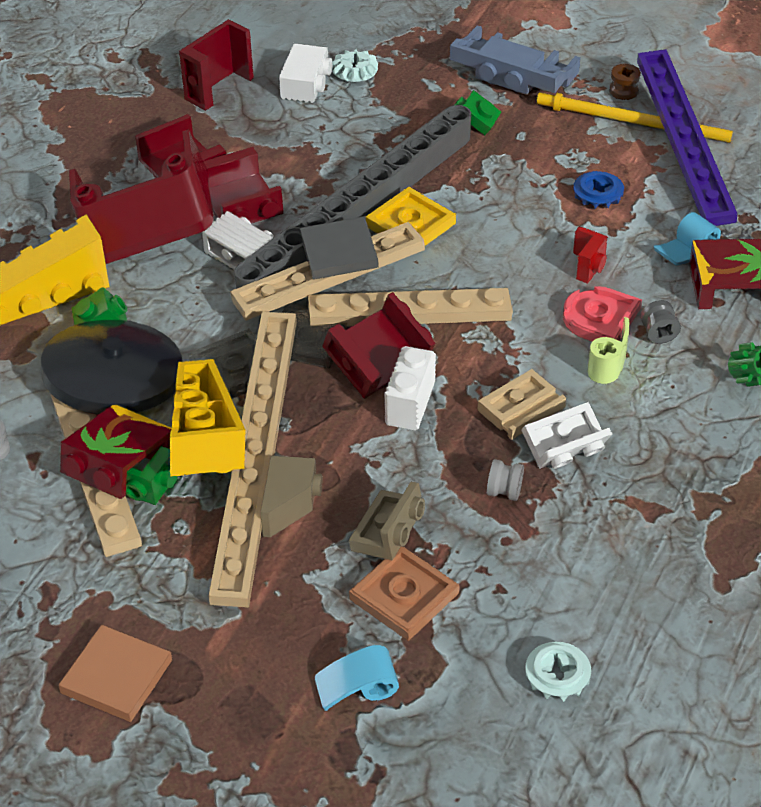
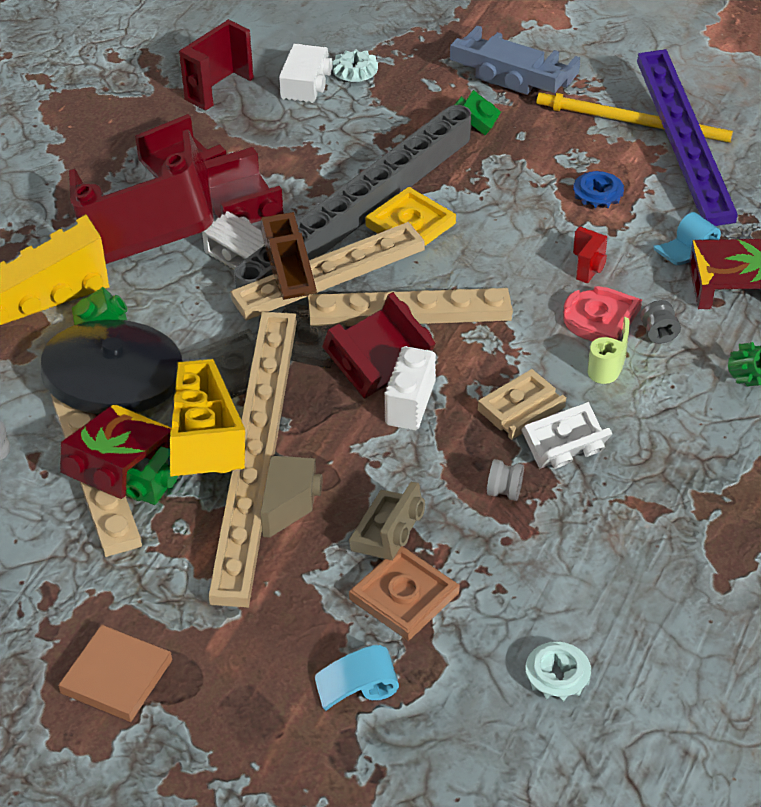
dark grey tile [300,216,379,280] -> none
reddish brown wheel [609,64,641,100] -> none
none -> reddish brown slope [261,212,317,300]

